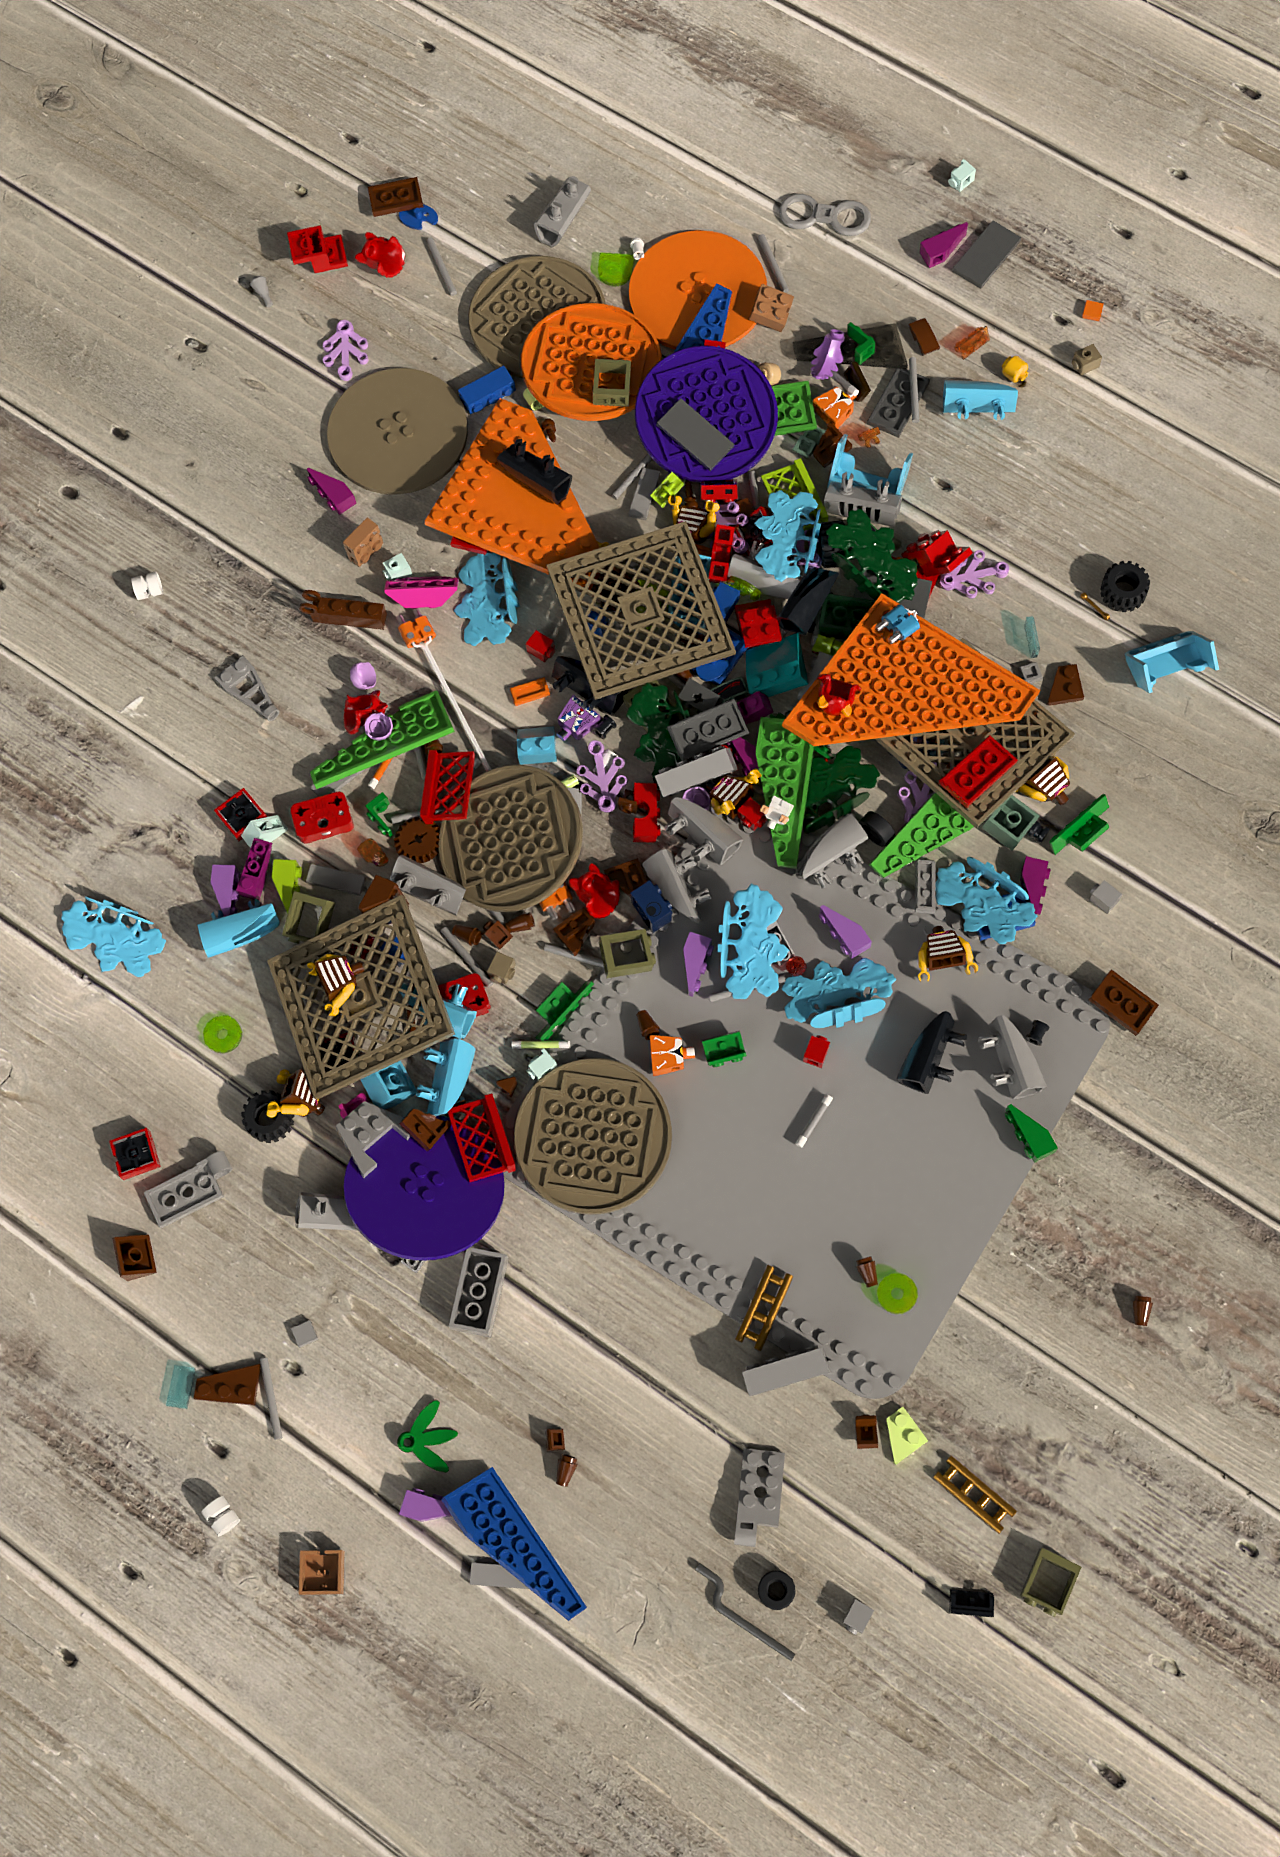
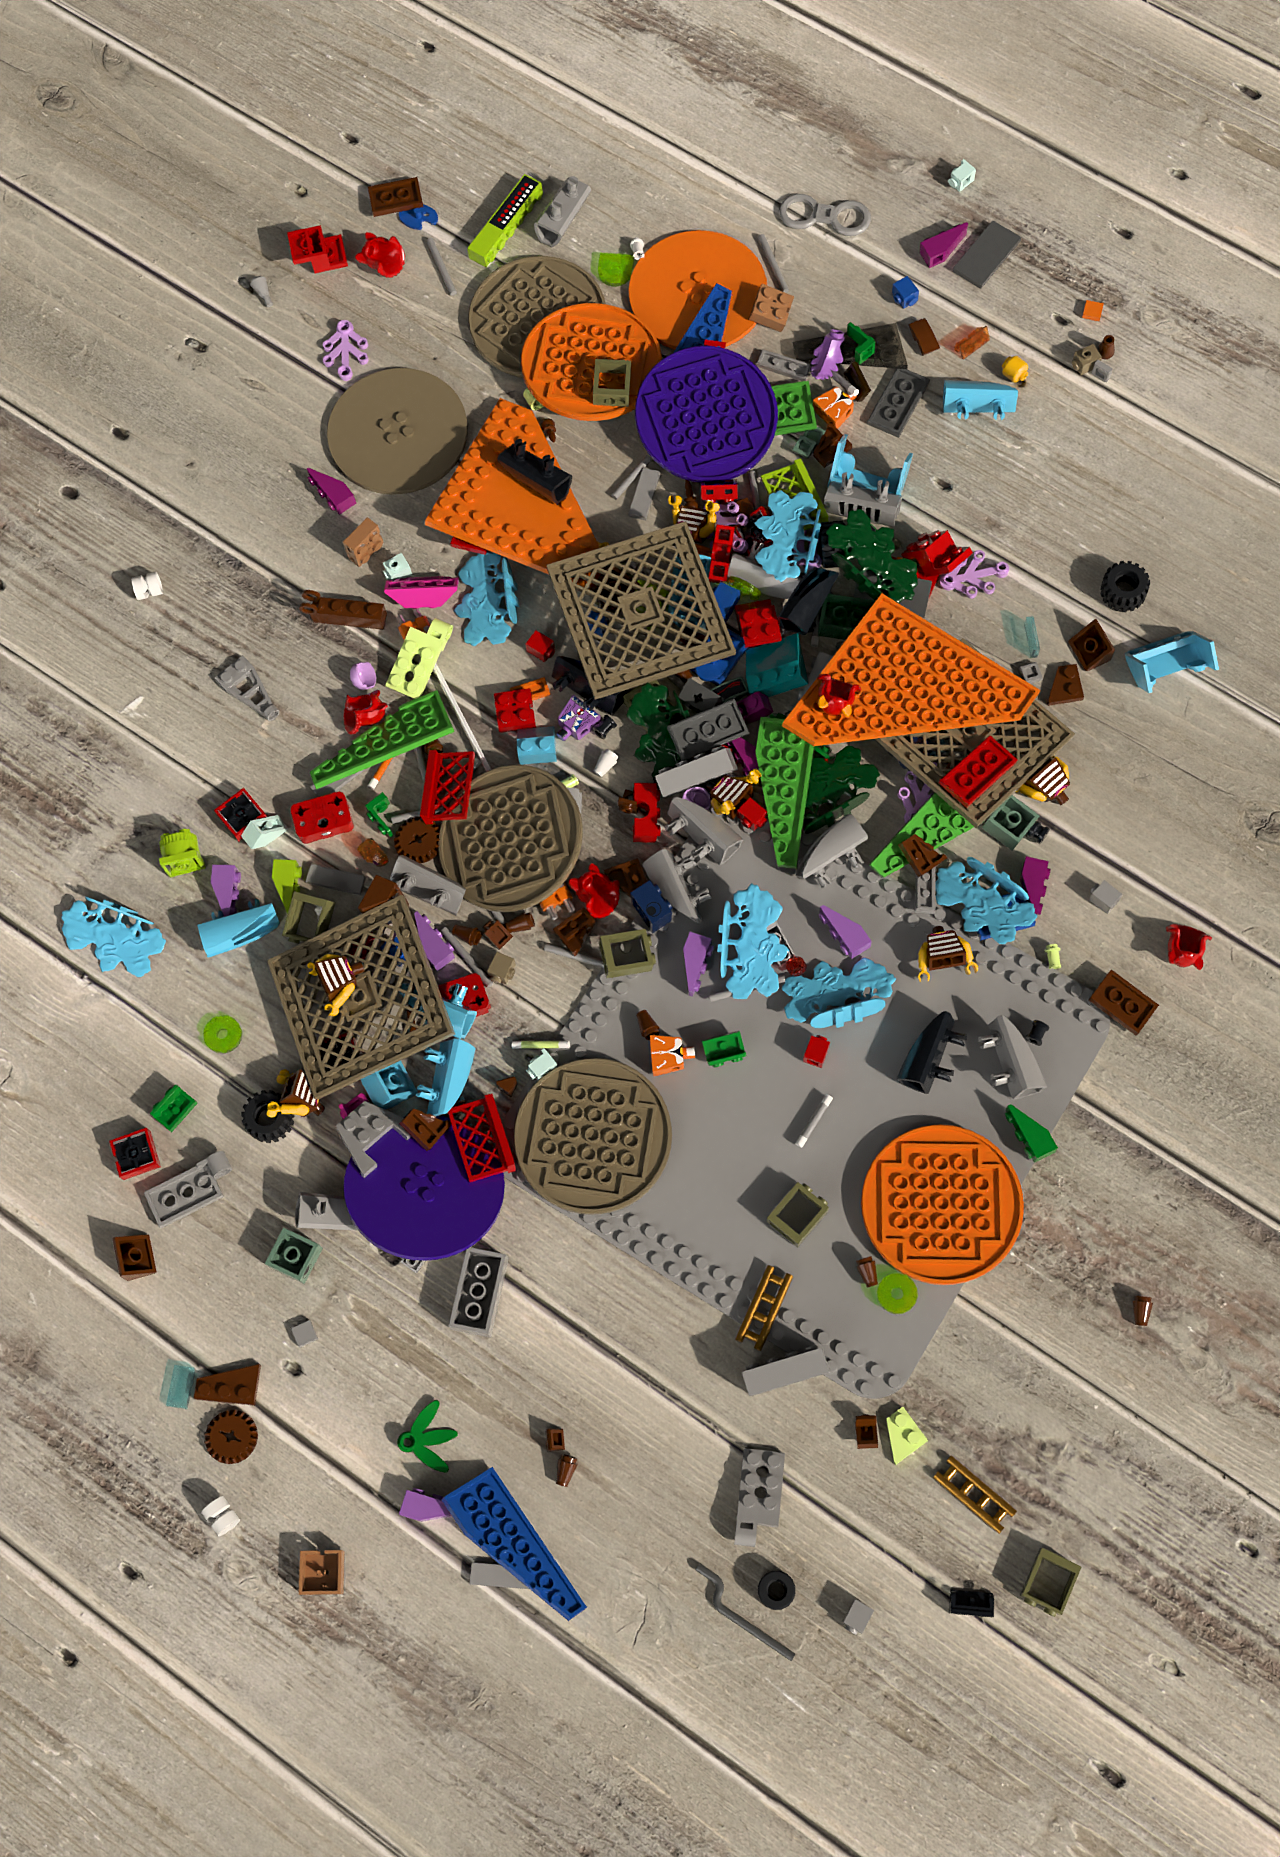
magenta slope [236,838,273,900] -> none
light grey bar [260,1358,283,1440] -> none
lavender hair [364,712,393,741] -> none
blue brick [458,366,516,415] -> none
green bracket [535,981,594,1041] -> none
lavender plant [577,740,628,812] -> none
lime hips [650,472,685,508] -> none
dark grey tile [657,398,734,471] -> none
tan head [757,362,781,386] -> none
white piece [760,796,794,829] -> none
lime hips [812,634,843,656] -> none
clear orange tile [857,427,880,448] -> none
black tyre [859,811,895,847] -> none
dark azure piece [875,604,920,644] -> none
light grey bar [909,357,919,423] -> none
green bracket [1049,794,1109,855] -> none
pearl gold hinge [1080,592,1110,621] -> none
none -> green bracket [150,1084,197,1133]
none -> lime piece [159,829,206,878]
none -> reddish brown gear [204,1410,258,1464]
none -> sand green brick [265,1228,323,1284]
none -> yellowish green hinge [385,618,453,699]
none -> medium lavender slope [414,911,455,972]
none -> lime brick [467,174,543,267]
none -> red piece [494,688,536,733]
none -> light grey tile [756,349,812,381]
none -> olive window [767,1182,829,1248]
none -> orange plate [861,1124,1024,1285]
none -> blue brick [892,276,919,309]
none -> reddish brown wing [898,834,947,877]
none -> yellowish green pin [1044,944,1061,969]
none -> reddish brown slope [1068,619,1115,671]
none -> light grey tile [1092,360,1113,383]
none -> reddish brown cone [1097,335,1115,360]
none -> red hair [1166,924,1212,970]

